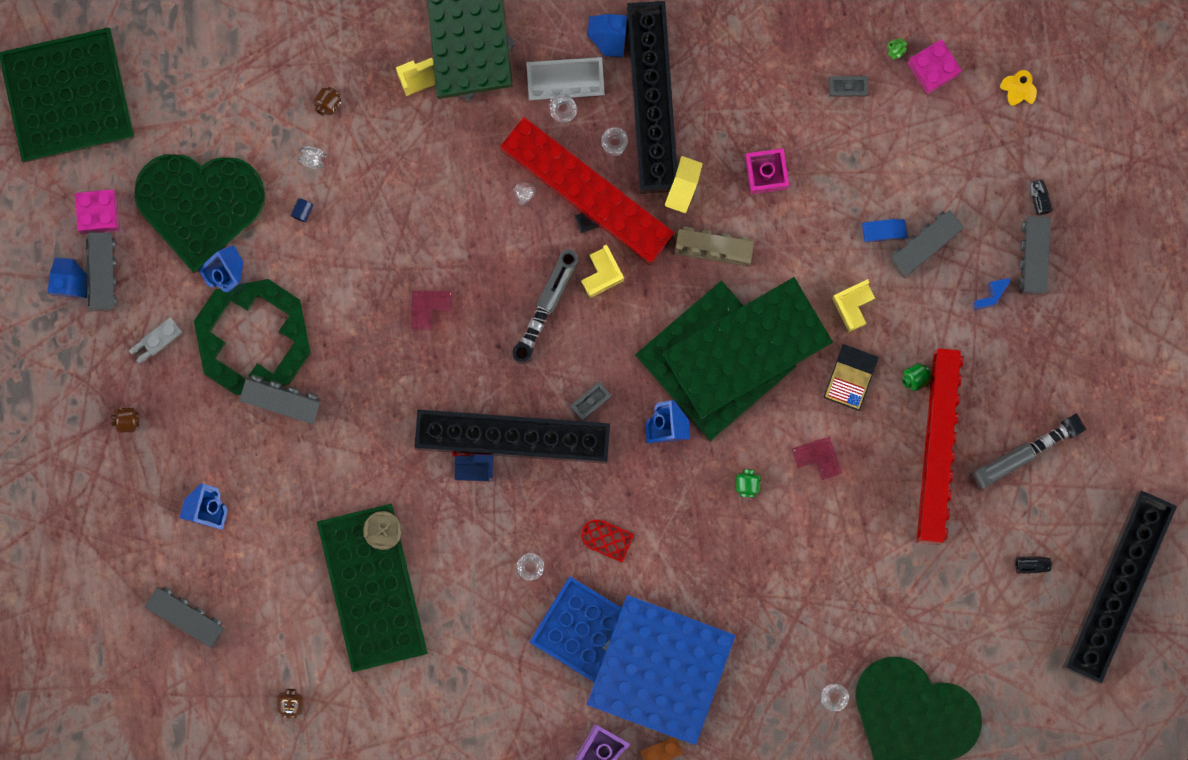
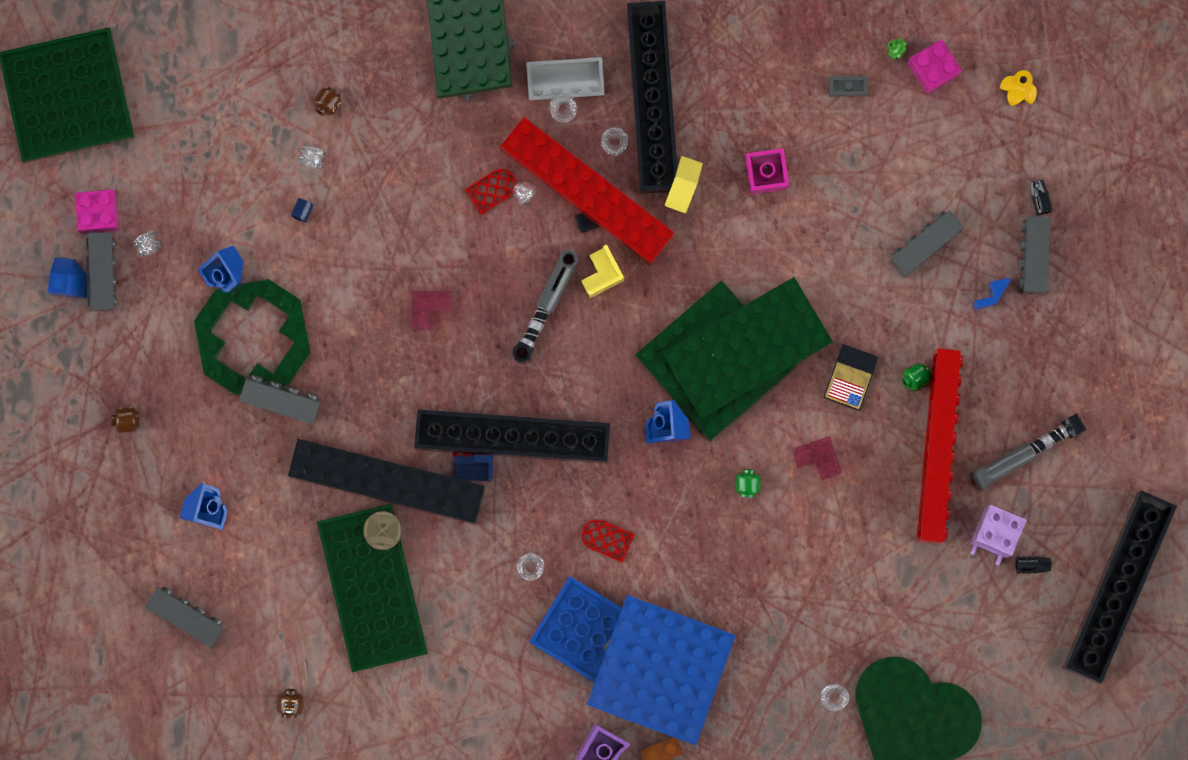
light grey hinge [129,317,183,364] -> none
dark green plate [134,154,265,274] -> none
light yellow panel [396,58,436,96] -> none
dark grey plate [570,381,612,421] -> none
blue slope [587,14,627,58] -> none
dark tan wedge [674,227,754,267] -> none
light yellow panel [832,279,875,332] -> none
blue slope [862,219,907,242] -> none
none -> clear wheel [132,231,163,258]
none -> black brick [288,439,486,525]
none -> red window [465,169,516,215]
none -> lavender container [970,505,1026,566]

